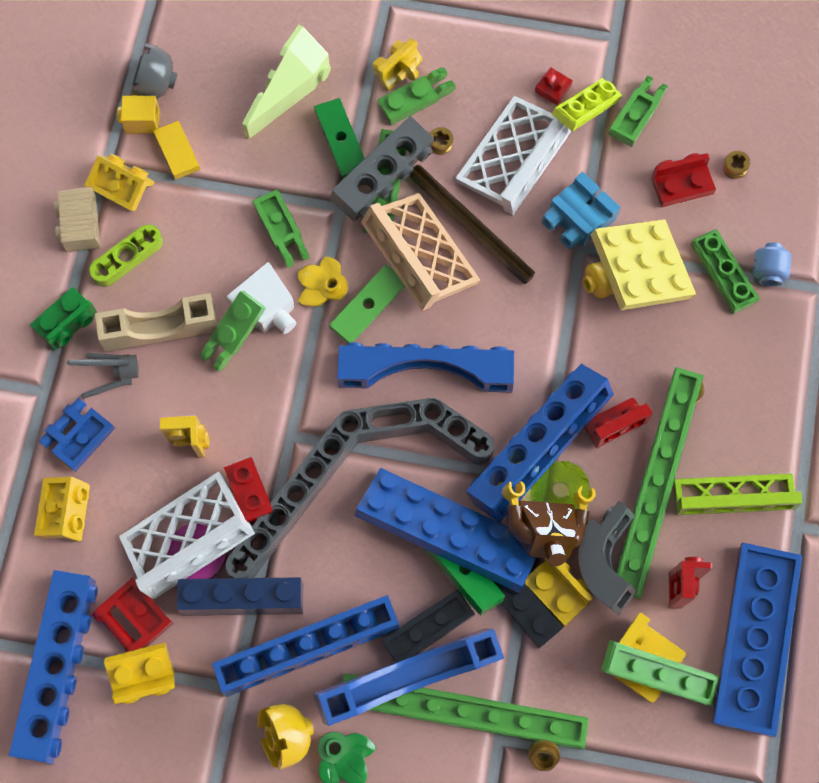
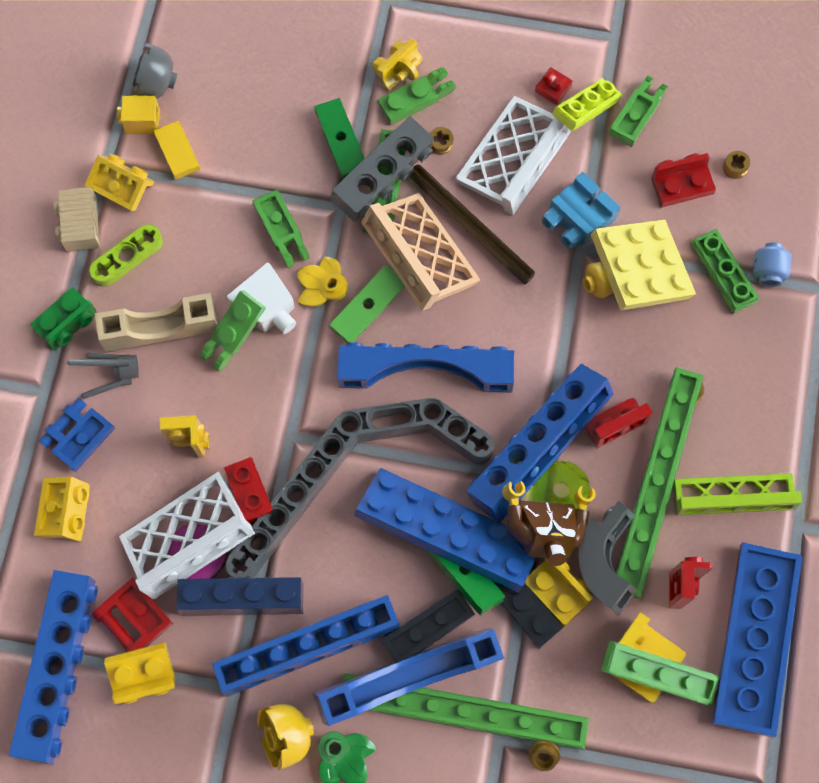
yellowish green wedge [242,24,331,139] -> none

